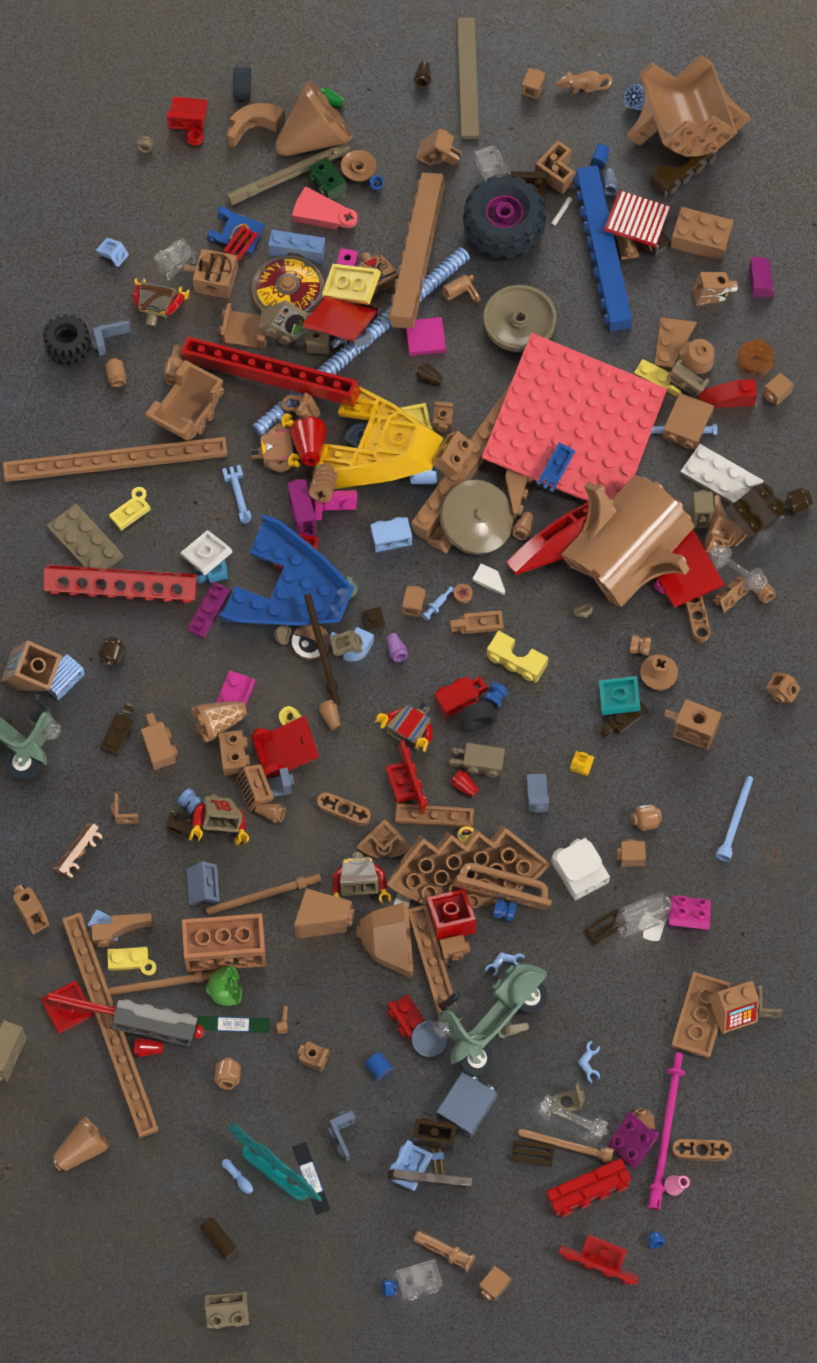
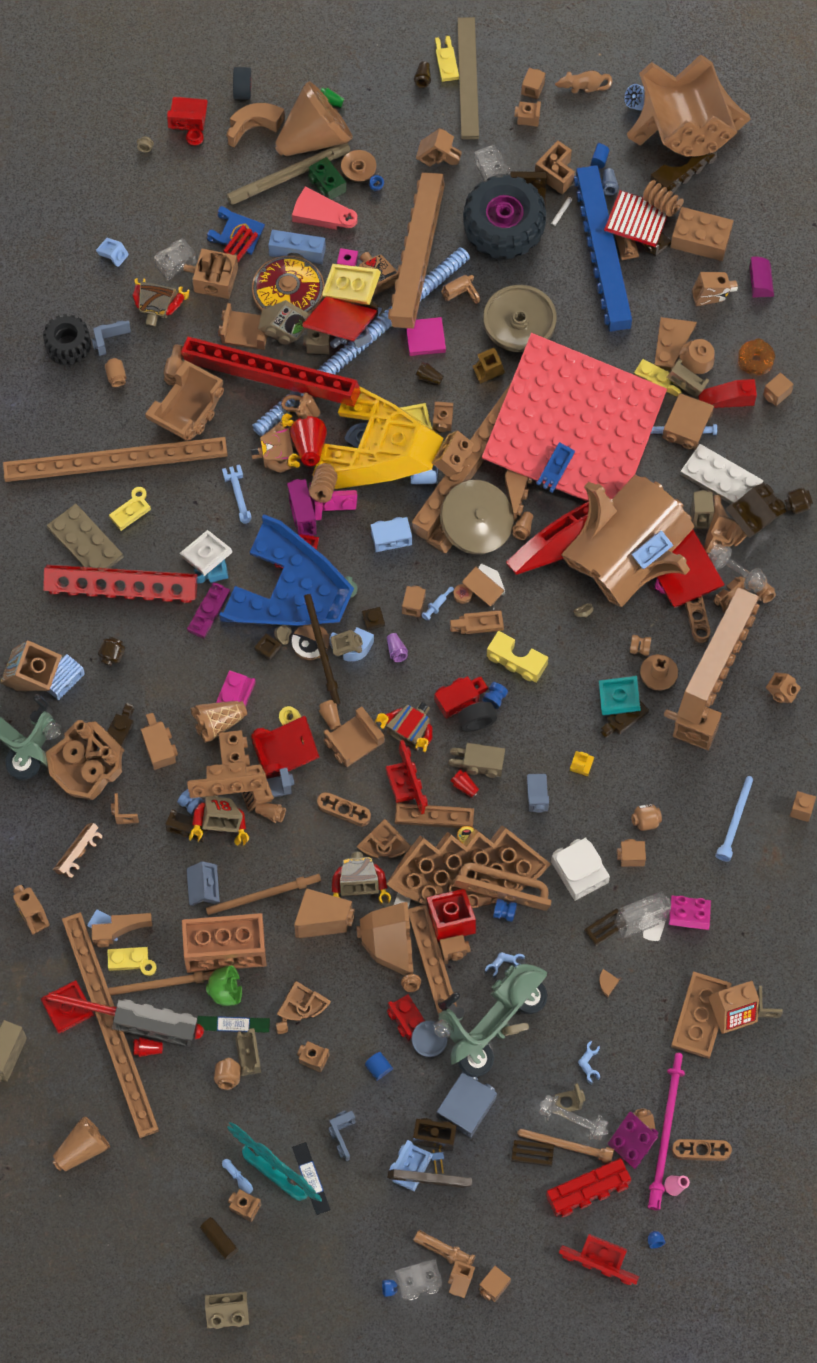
none -> medium nougat brick [46,720,125,800]
none -> medium nougat bracket [187,762,267,798]
none -> medium nougat brick [228,1189,262,1222]
none -> dark tan hinge [235,1028,261,1076]
none -> dark brown plate [254,633,281,660]
none -> medium nougat brick [276,981,331,1021]
none -> medium nougat panel [323,706,384,767]
none -> medium nougat plate [401,974,421,992]
none -> light yellow hinge [435,36,459,82]
none -> medium nougat brick [448,1260,475,1298]
none -> medium nougat slope [462,567,505,606]
none -> pearl gold brick [473,348,505,384]
none -> medium nougat brick [514,101,541,127]
none -> medium nougat tile [599,969,620,997]
none -> light blue plate [631,530,673,569]
none -> medium nougat piece [643,180,684,217]
none -> brick [677,588,760,725]
none -> medium nougat brick [790,791,816,822]

